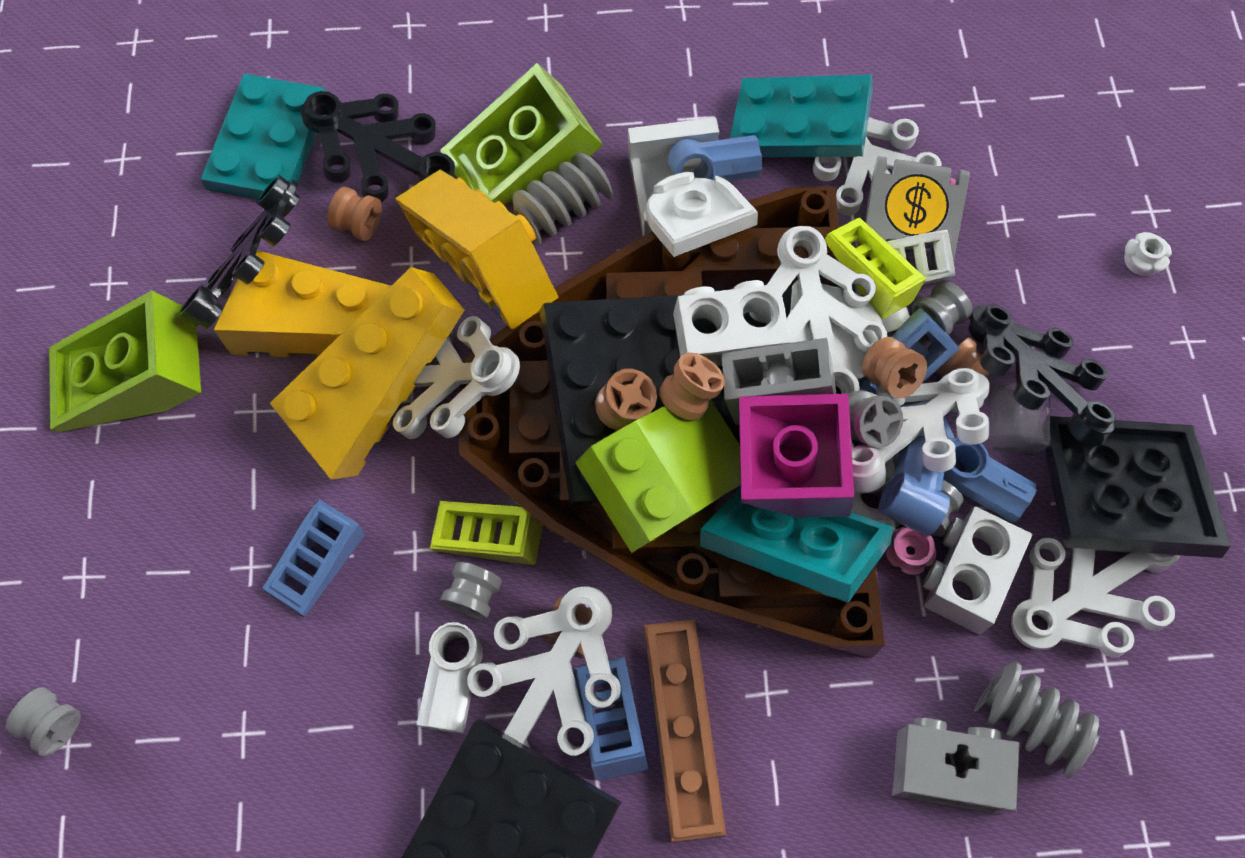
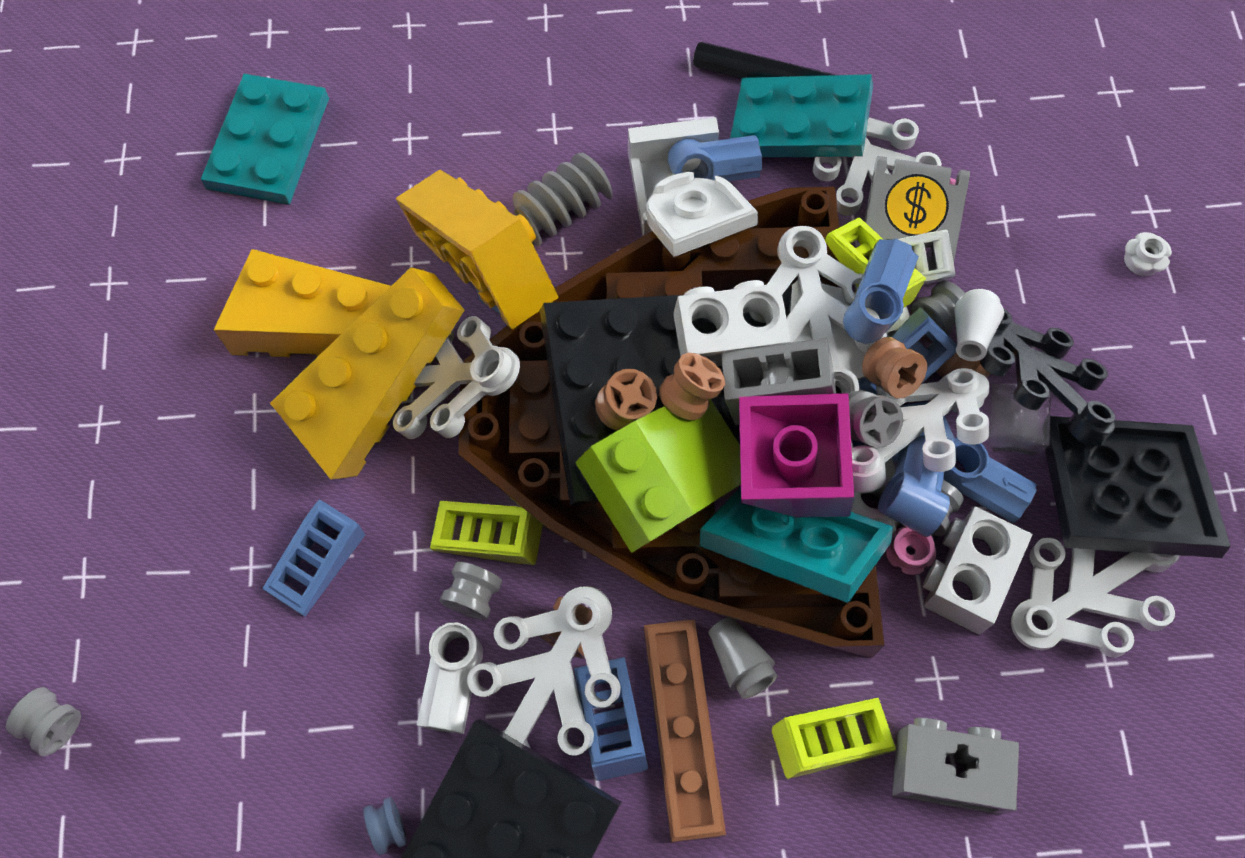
lime slope [49,290,201,432] -> none
black plant [178,175,300,329] -> none
black plant [301,91,455,202] -> none
nougat wheel [327,186,382,241] -> none
lime slope [440,63,603,205] -> none
light grey piece [974,661,1100,779] -> none
none -> sand blue bush [363,797,407,855]
none -> black axle [693,42,836,78]
none -> light grey cone [708,617,778,699]
none -> neon yellow slope [772,698,896,779]
none -> medium blue piece [843,239,919,344]
none -> white cone [954,289,1004,361]

